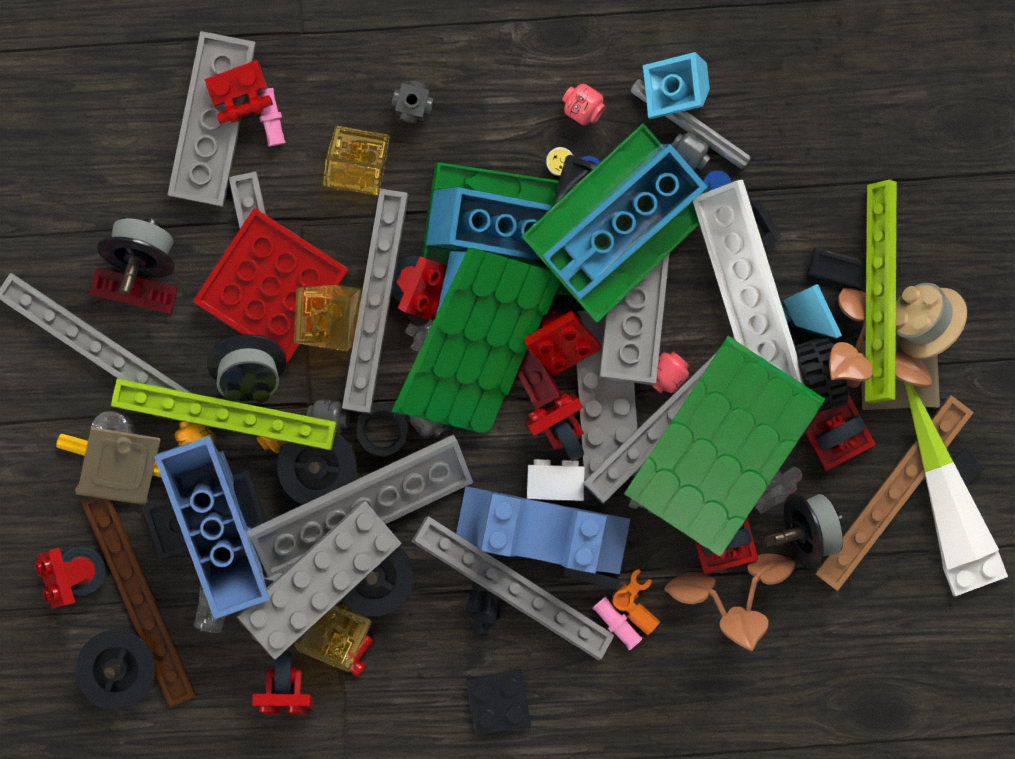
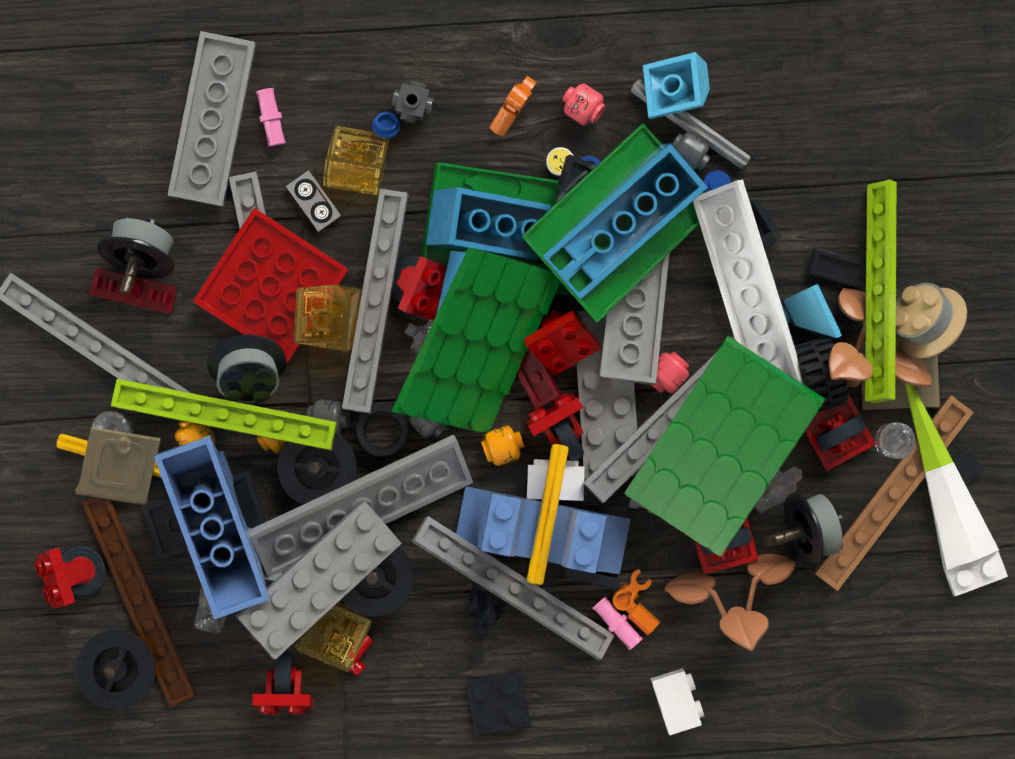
red plate [204,60,273,124] -> none
none -> tile [286,170,342,232]
none -> blue plate [372,112,400,139]
none -> light orange head [481,425,524,466]
none -> orange bar [490,76,537,137]
none -> yellow axle [527,444,568,585]
none -> white brick [651,668,704,735]
none -> clear wheel [873,422,916,459]

